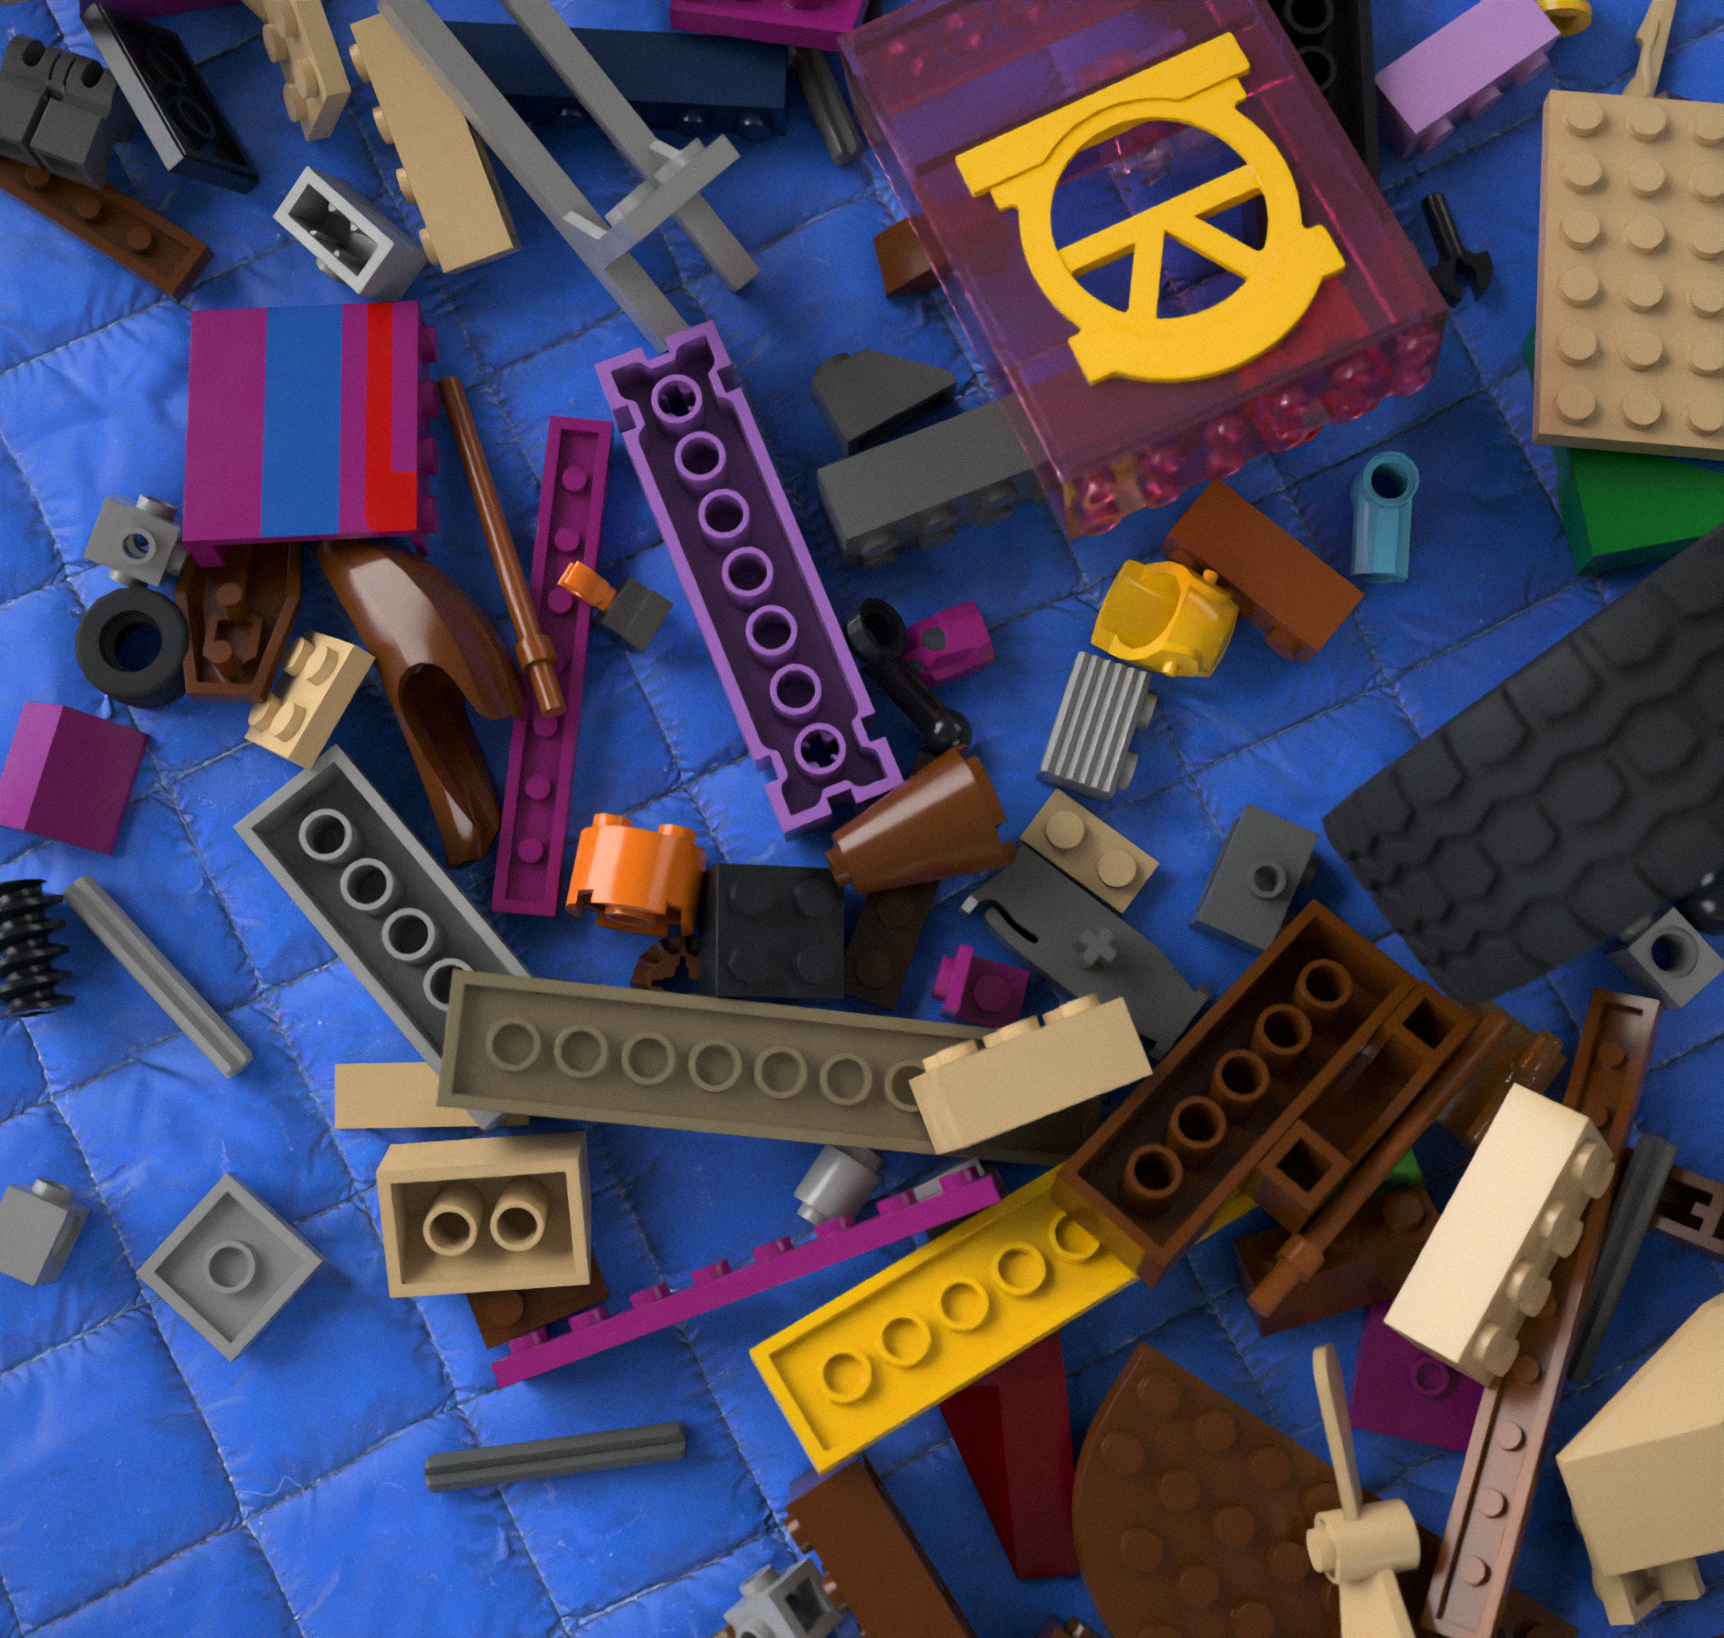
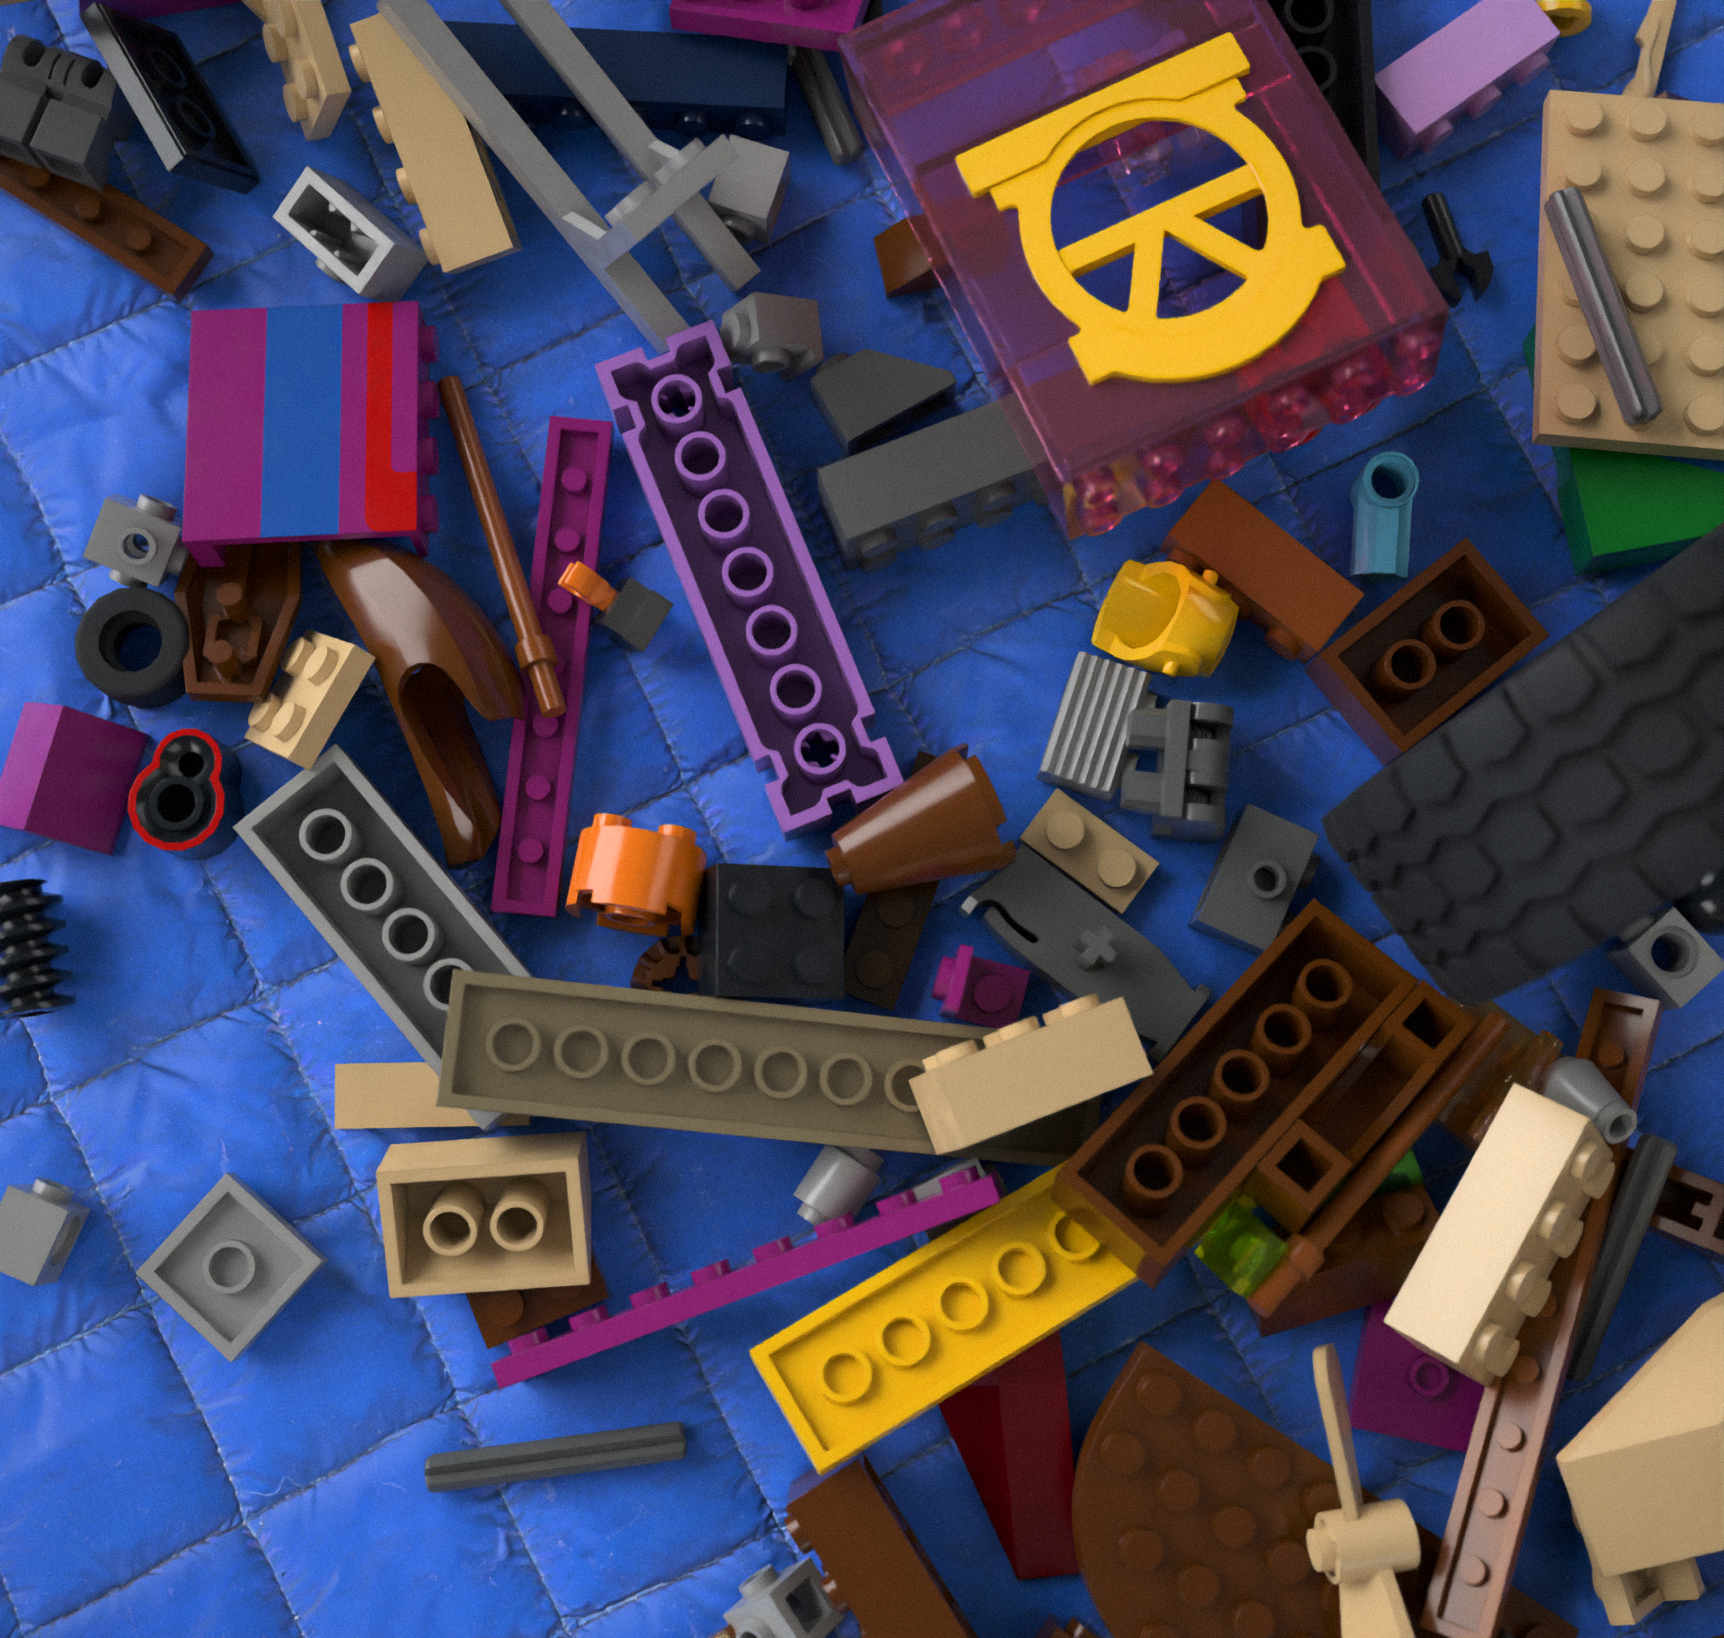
light grey axle [63,875,253,1079] -> none
black piece [843,598,972,757] -> none
magenta rock [900,600,995,687] -> none
none -> black piece [127,728,245,860]
none -> light grey brick [707,134,791,244]
none -> light grey brick [720,292,824,381]
none -> dark grey hips [1120,699,1234,844]
none -> clear neon green plate [1194,1200,1289,1299]
none -> reddish brown brick [1303,537,1550,766]
none -> light grey cone [1539,1056,1637,1144]
none -> dark grey axle [1544,187,1663,426]

